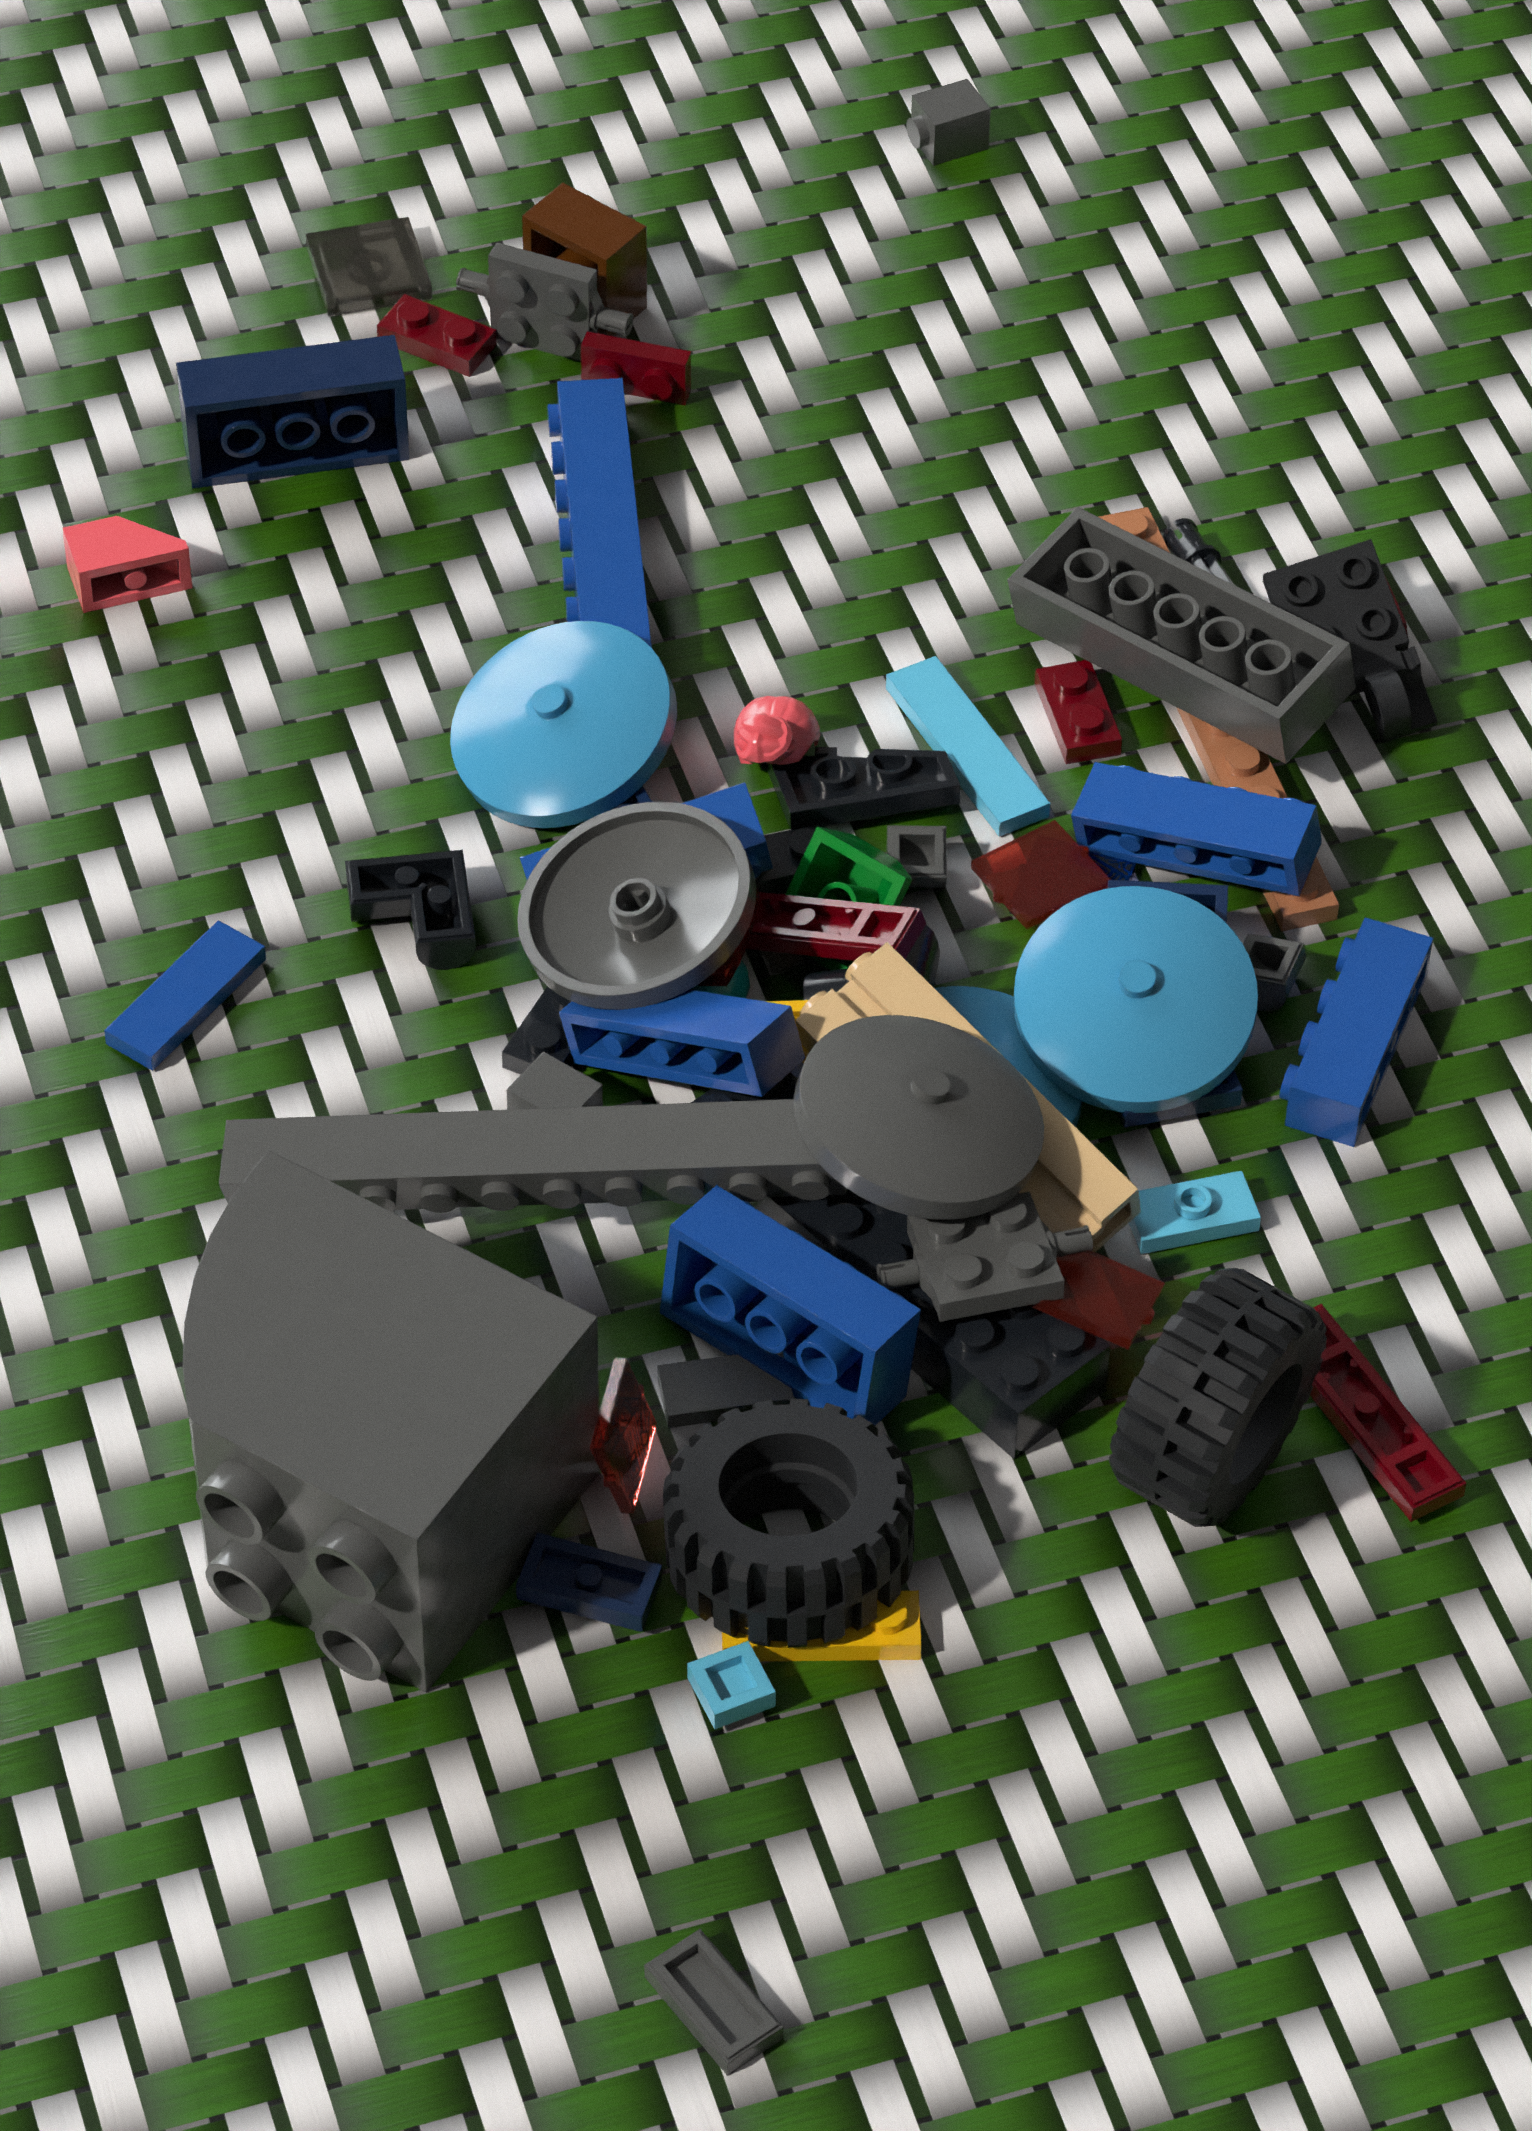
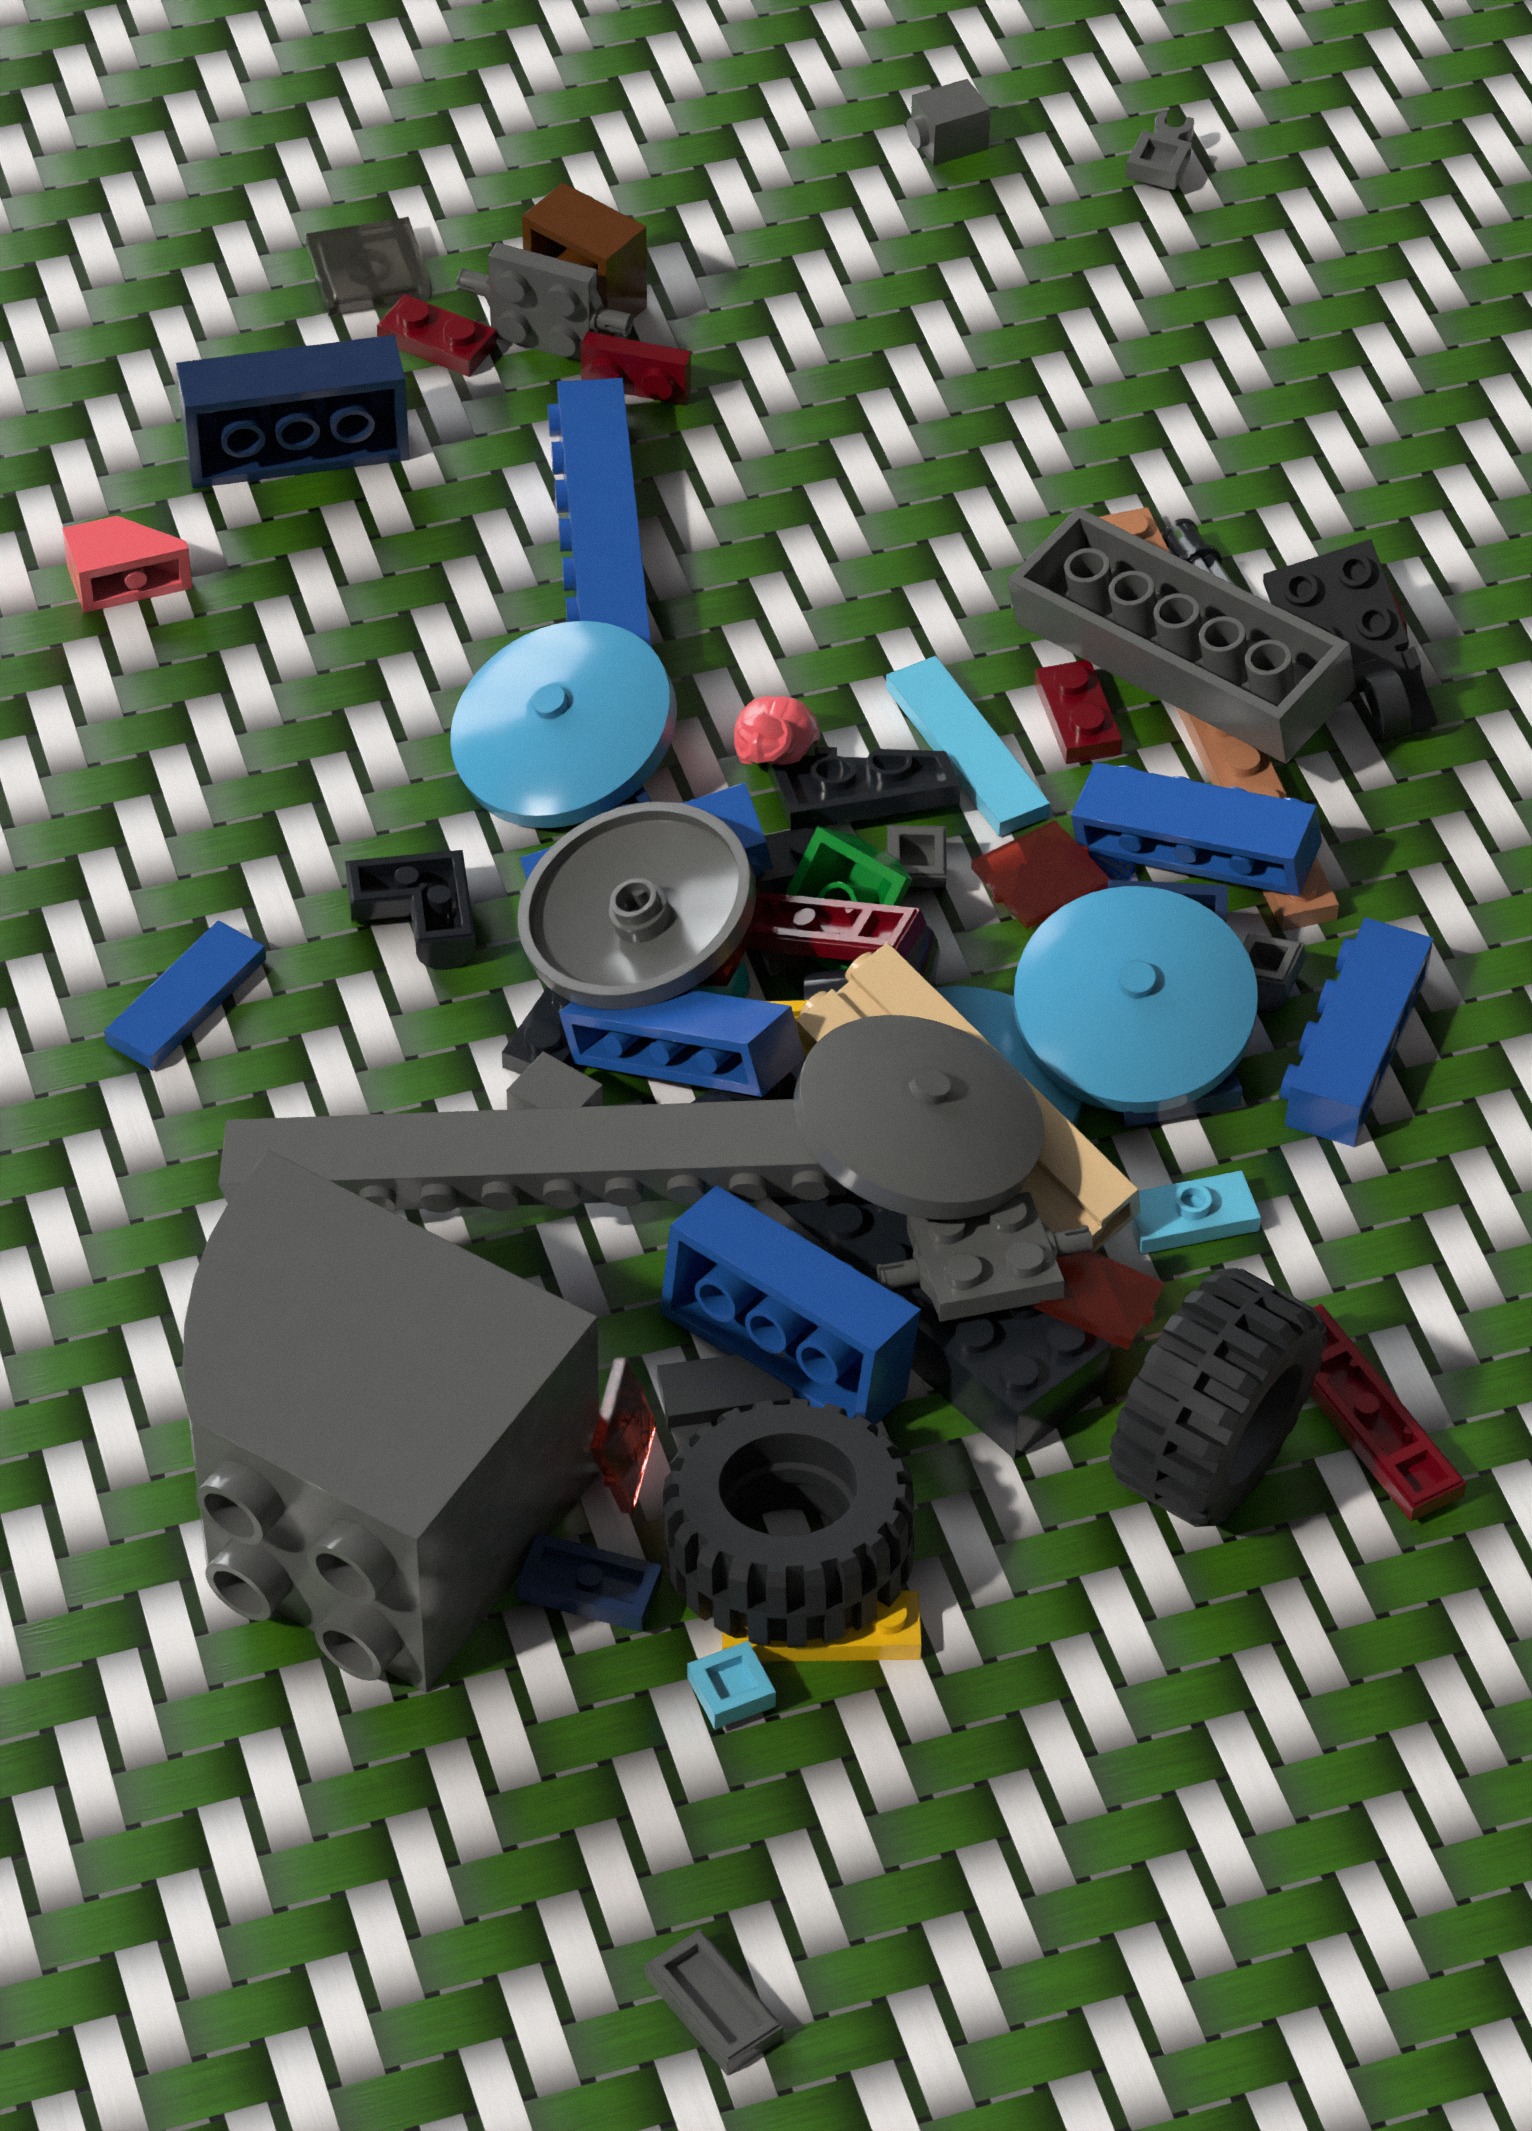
none -> dark grey plate [1125,111,1194,190]

